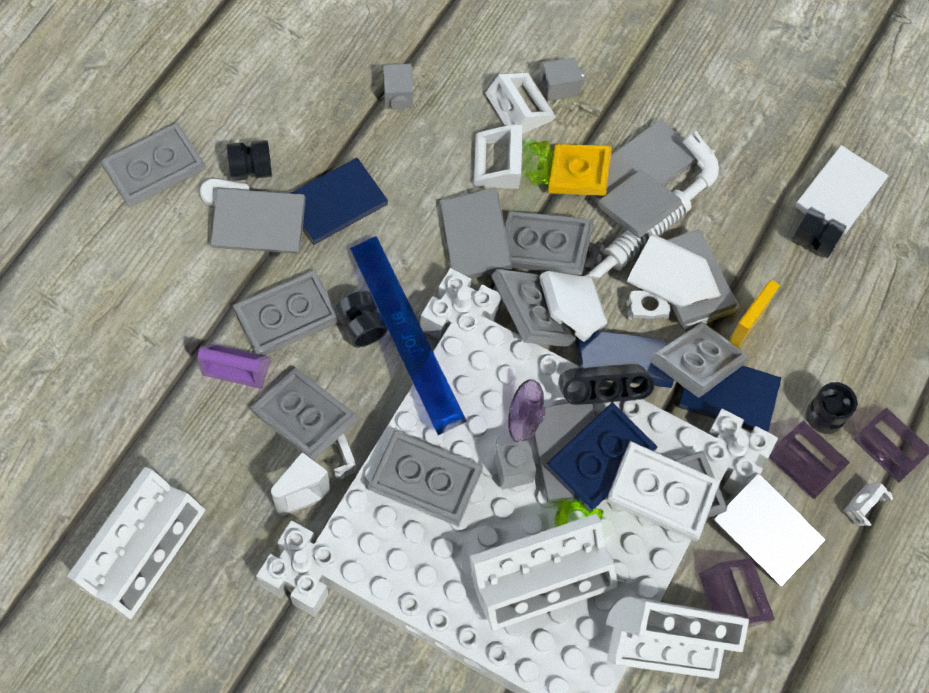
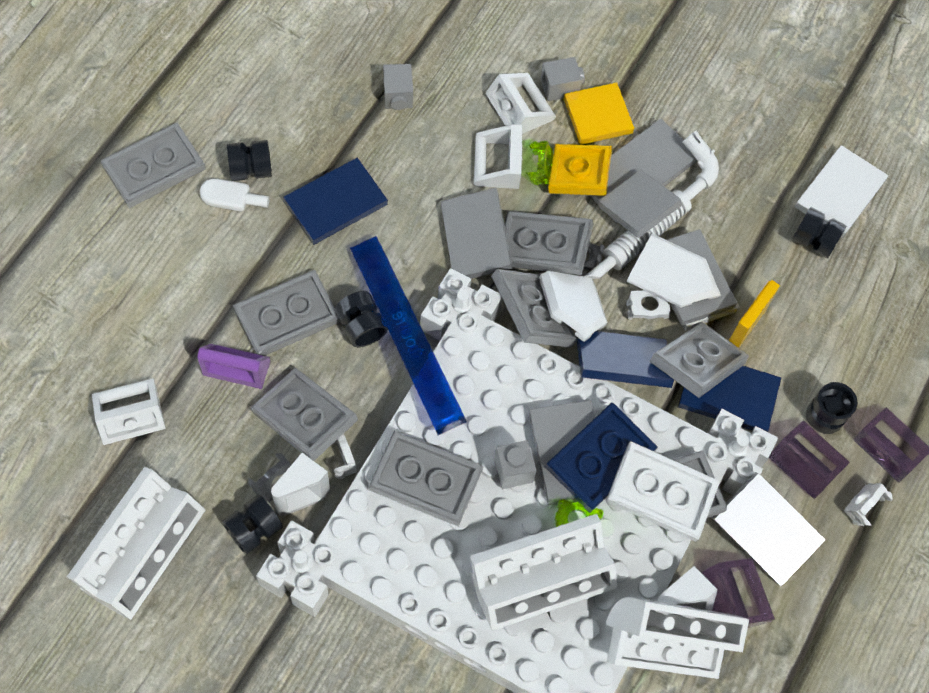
light grey tile [211,188,306,254] -> none
clear purple dish [508,380,546,442] -> none
black beam [558,364,655,405] -> none
none -> white tile [92,378,166,445]
none -> black wheel [221,494,283,555]
none -> flat silver piece [248,453,292,503]
none -> yellow tile [564,82,634,145]
none -> white tile [658,566,718,611]

